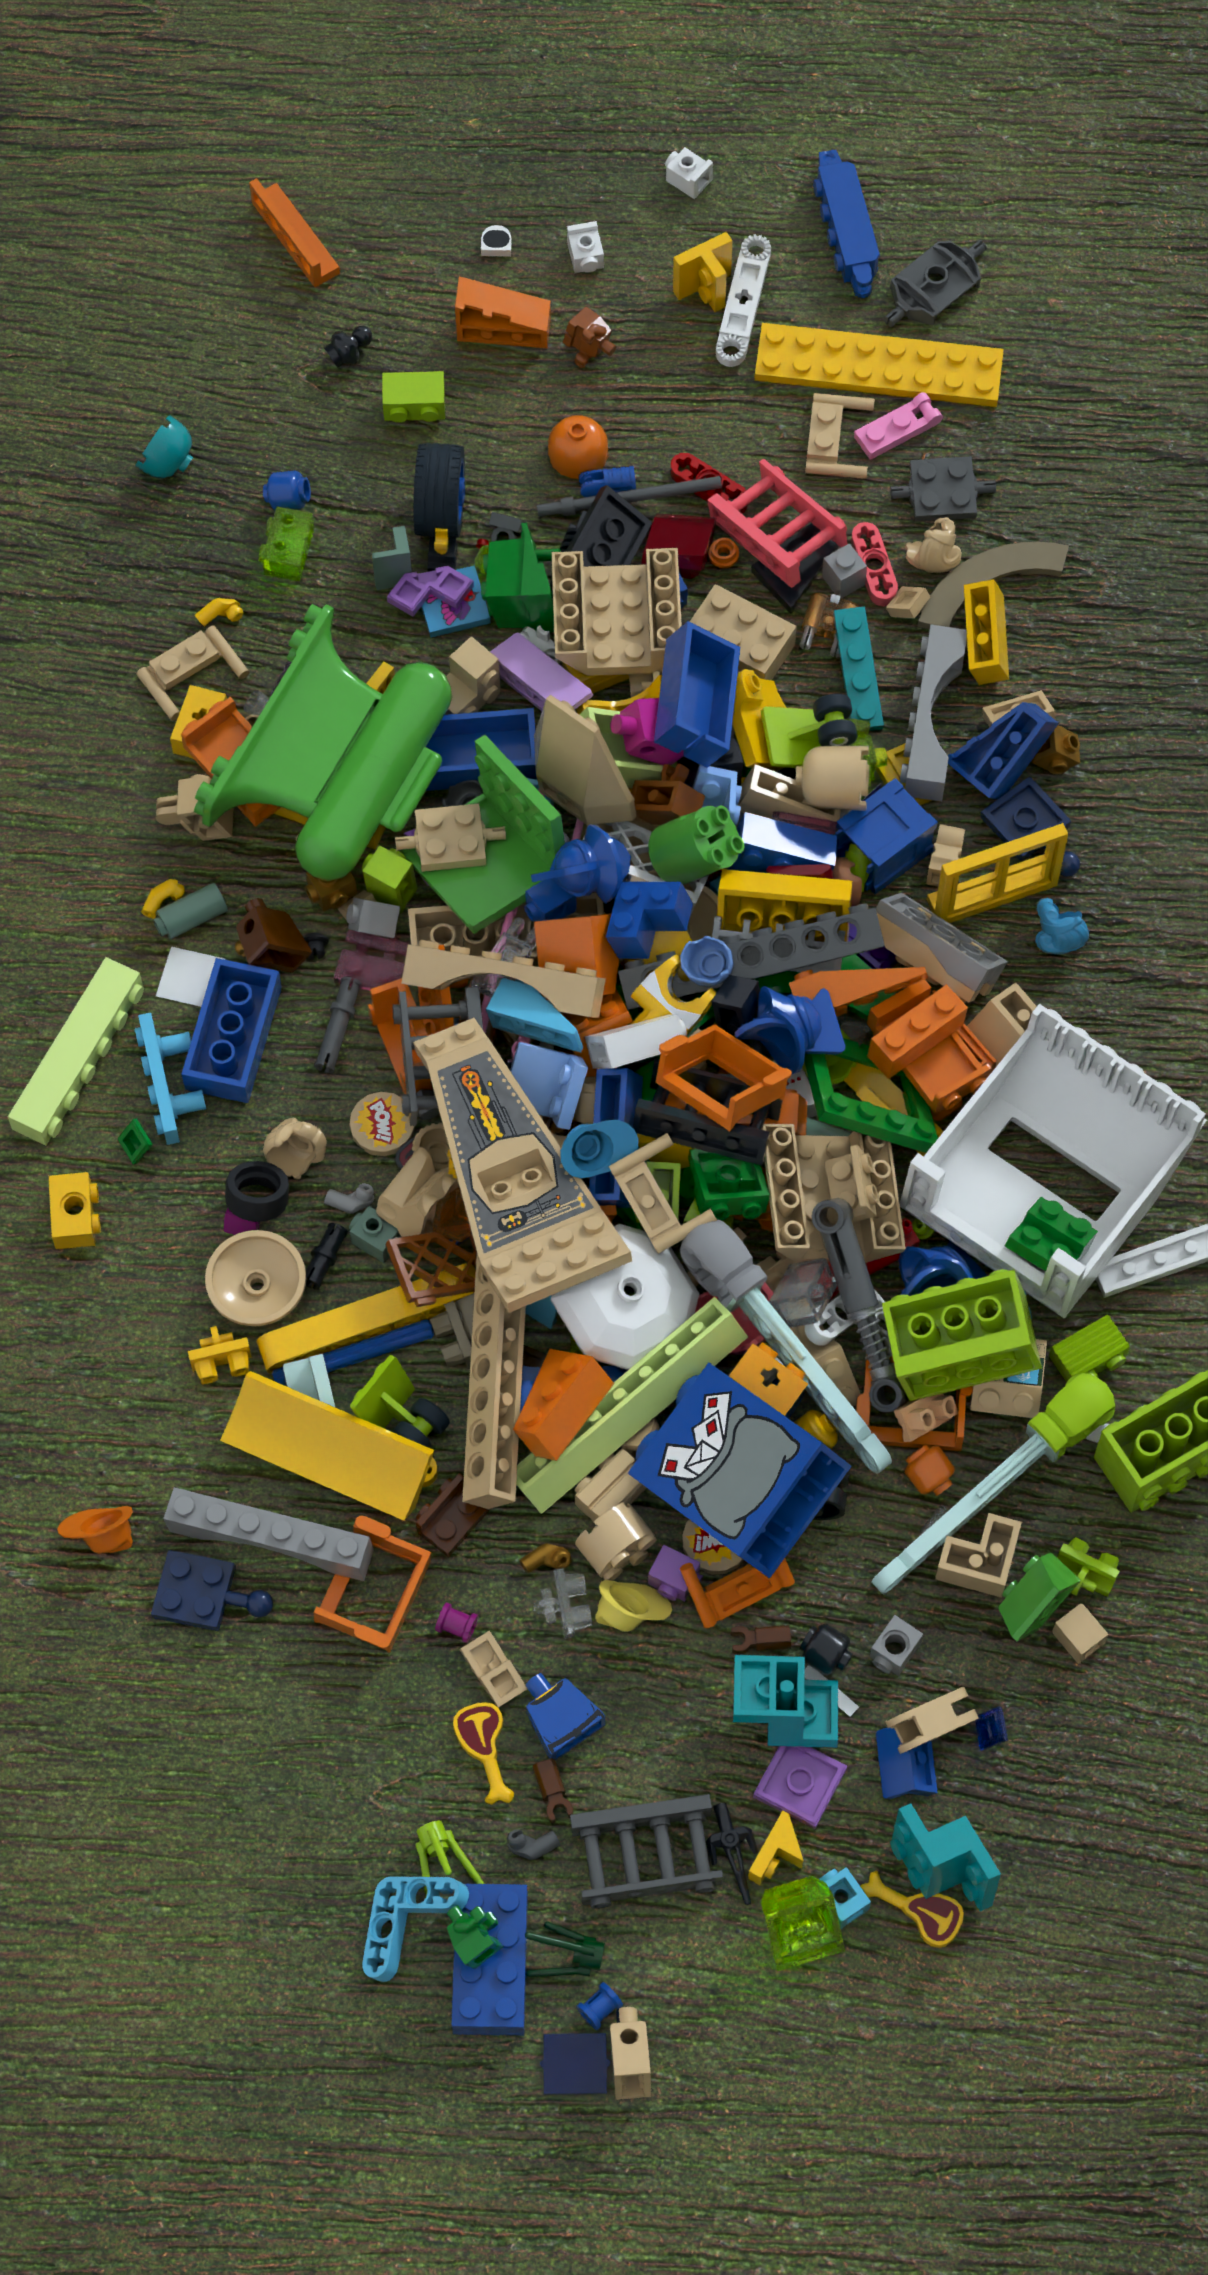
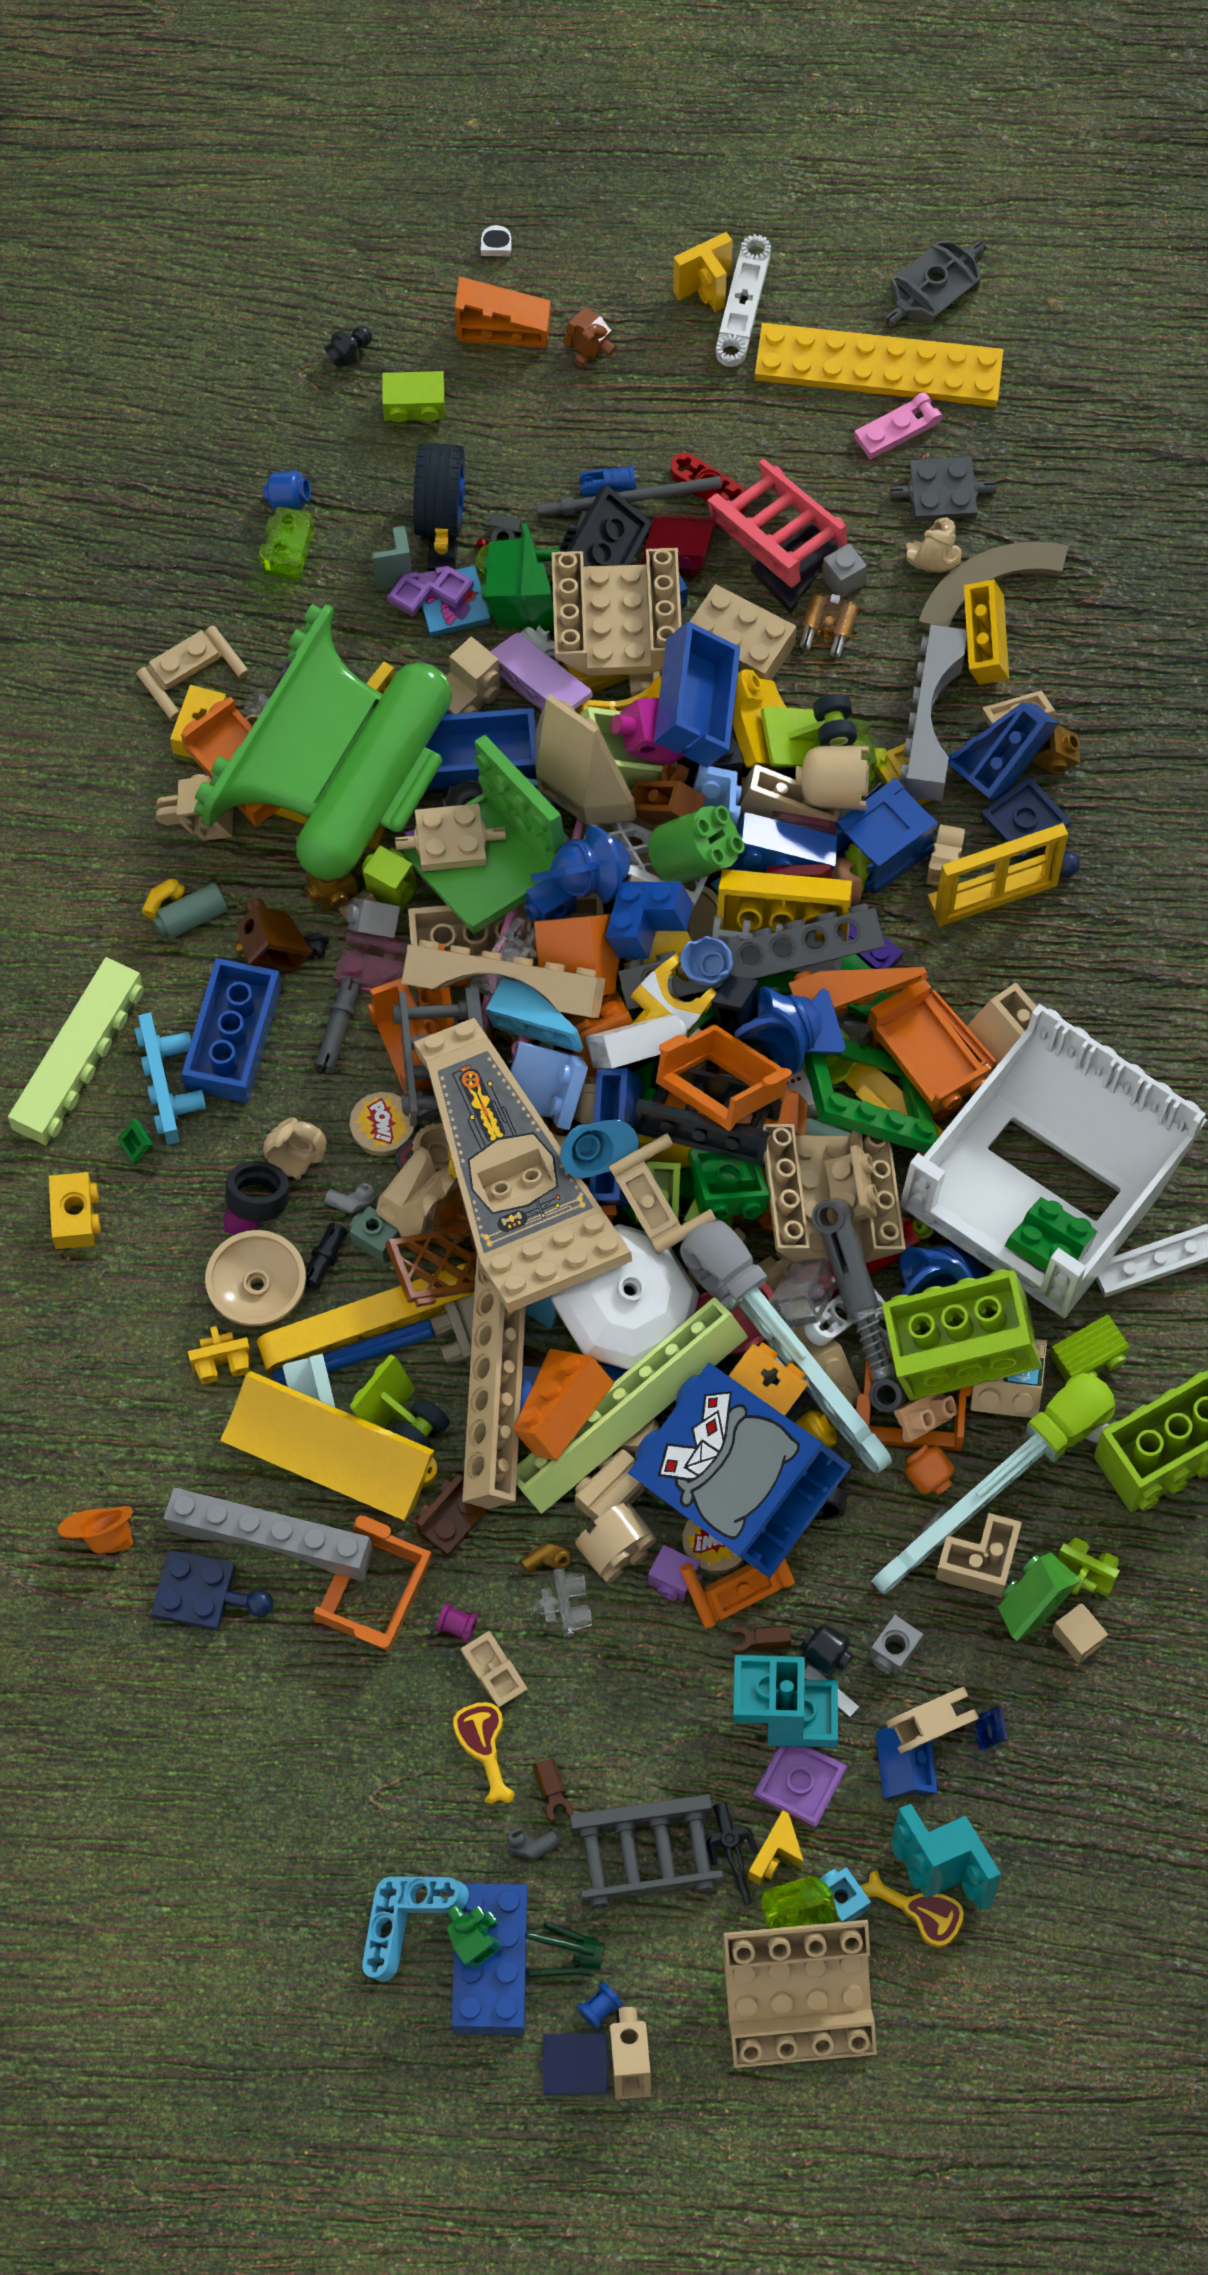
teal cylinder [135,415,193,478] -> none
white sticker [156,946,225,1007] -> none
yellow arm [195,598,243,627] -> none
orange fence [249,178,340,288] -> none
lime plant [415,1820,484,1896] -> none
blue torso [525,1673,605,1761] -> none
orange cylinder [548,415,608,479] -> none
white brick [567,221,604,273] -> none
light yellow piece [595,1580,672,1632] -> none
white brick [665,147,713,199] -> none
orange plate [708,538,739,568] -> none
tan plate [805,393,875,479] -> none
blue hinge [813,150,880,299] -> none
teal plate [833,606,884,732] -> none
coral beam [851,522,898,607] -> none
orange brick [867,984,968,1079] -> none
light grey piece [876,892,1008,1003] -> none
tan plate [886,586,930,619] -> none
dark azure hair [1035,897,1089,954] -> none
none -> tan slope [723,1920,877,2068]

